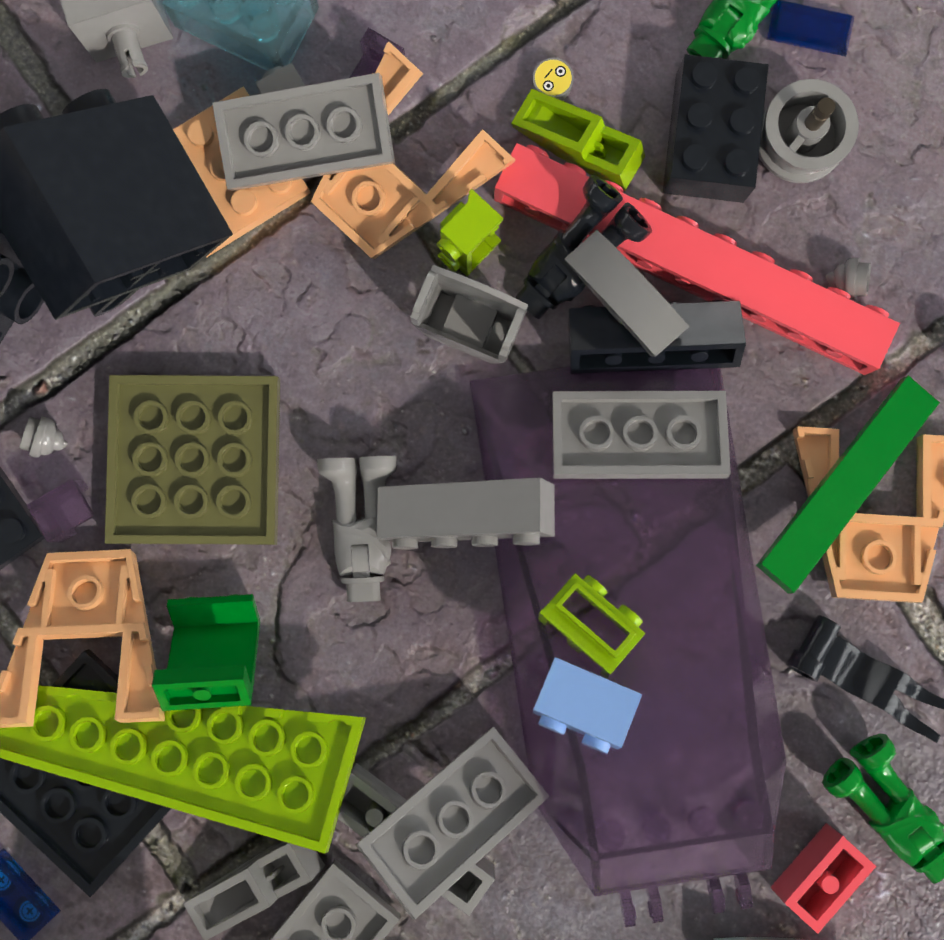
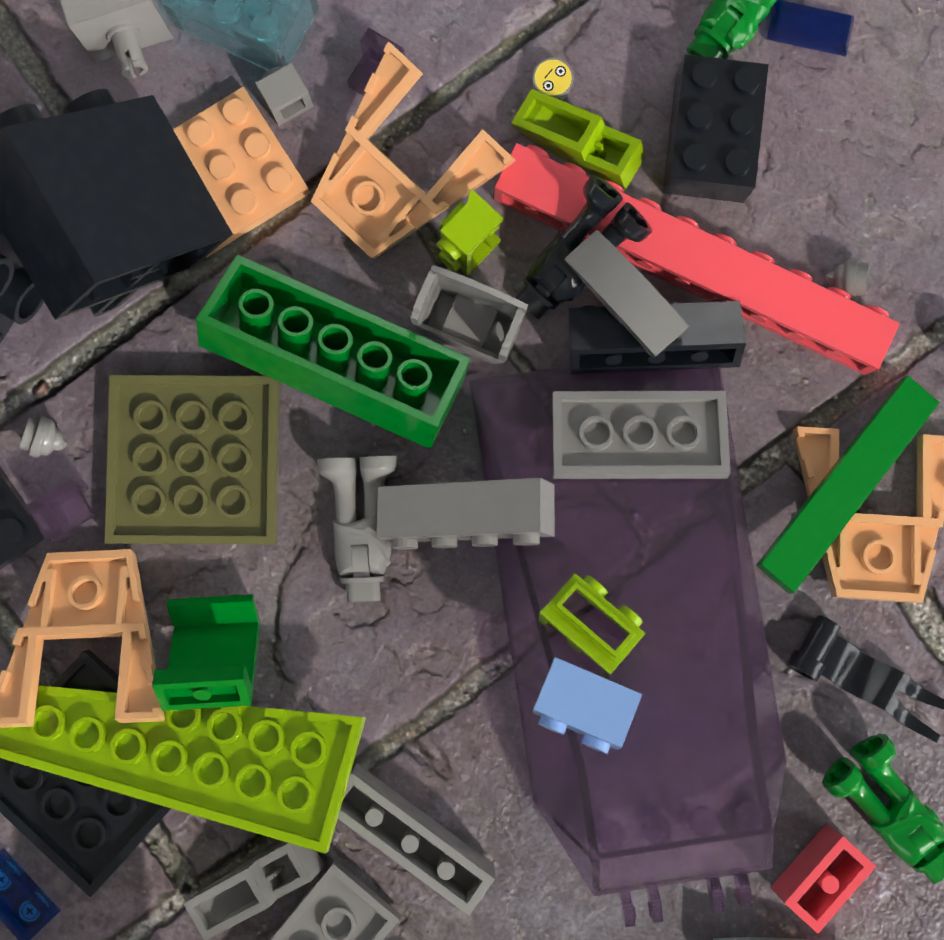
light grey plate [212,73,395,191] -> none
light grey plate [355,726,549,919] -> none
light grey wheel [759,79,859,183] -> none
none -> green brick [196,254,471,449]

